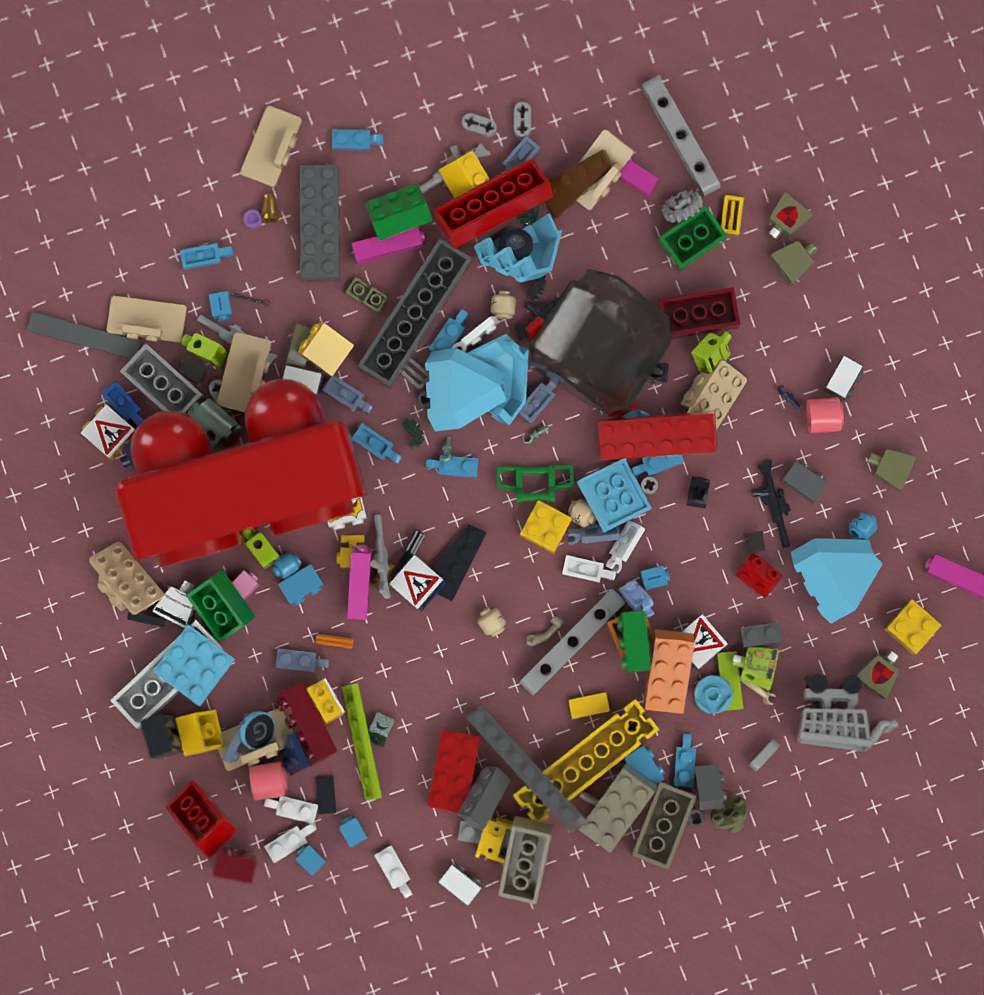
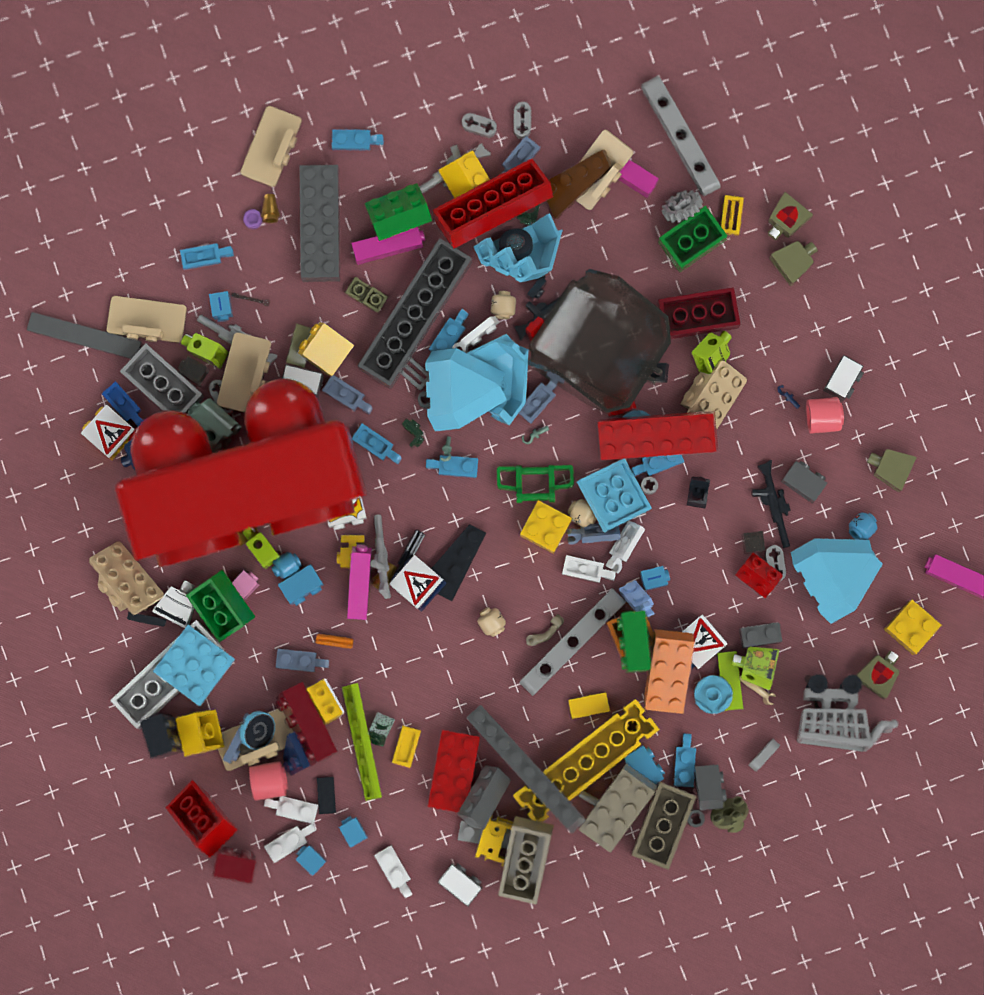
none -> yellow tile [392,725,421,768]
none -> light grey beam [765,545,786,582]

